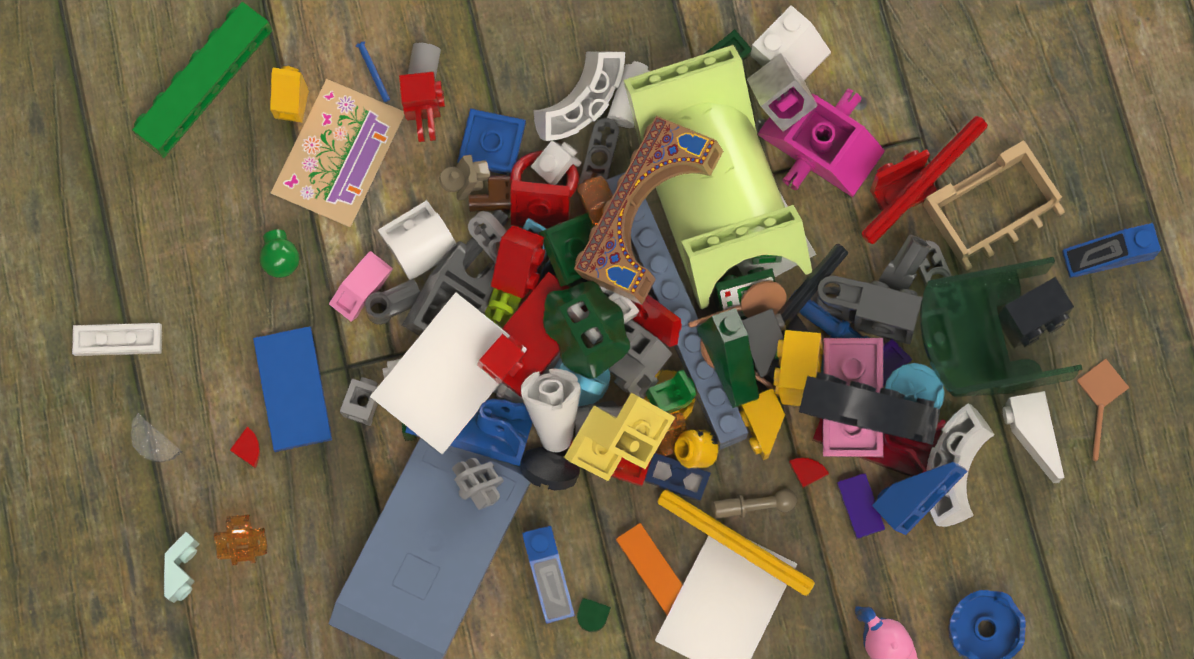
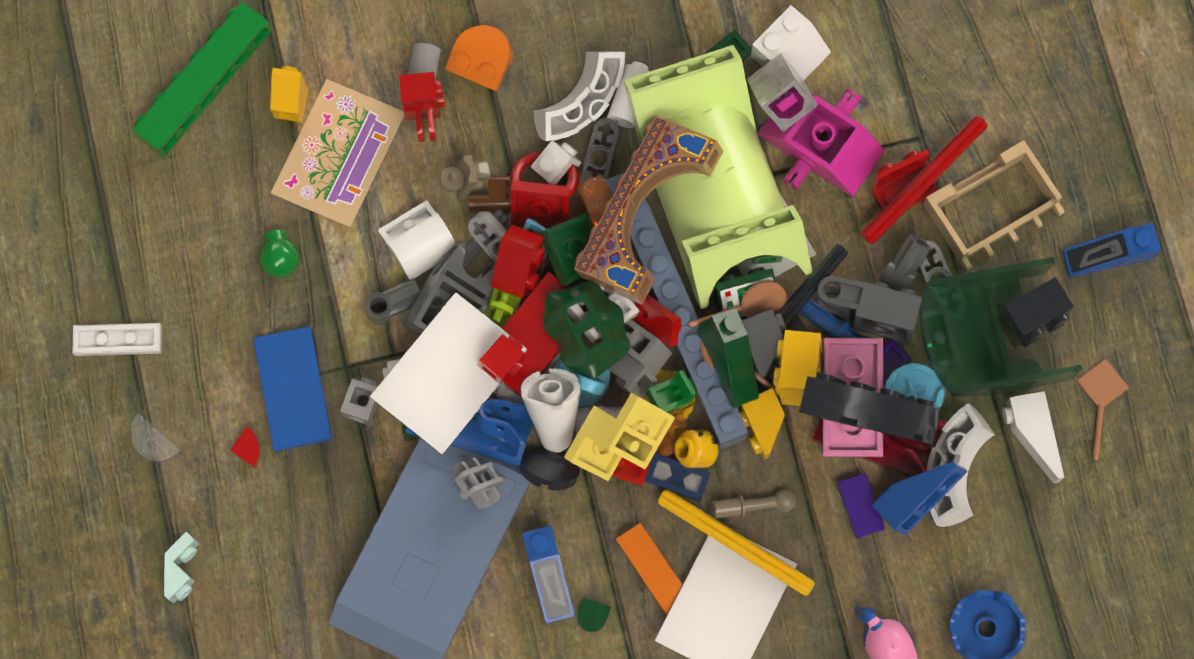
clear orange piece [214,514,268,565] -> none
bright pink slope [329,251,393,322] -> none
blue piece [355,41,390,102] -> none
blue tile [457,109,526,175] -> none
red tile [789,458,829,489] -> none
none -> orange slope [445,25,513,91]

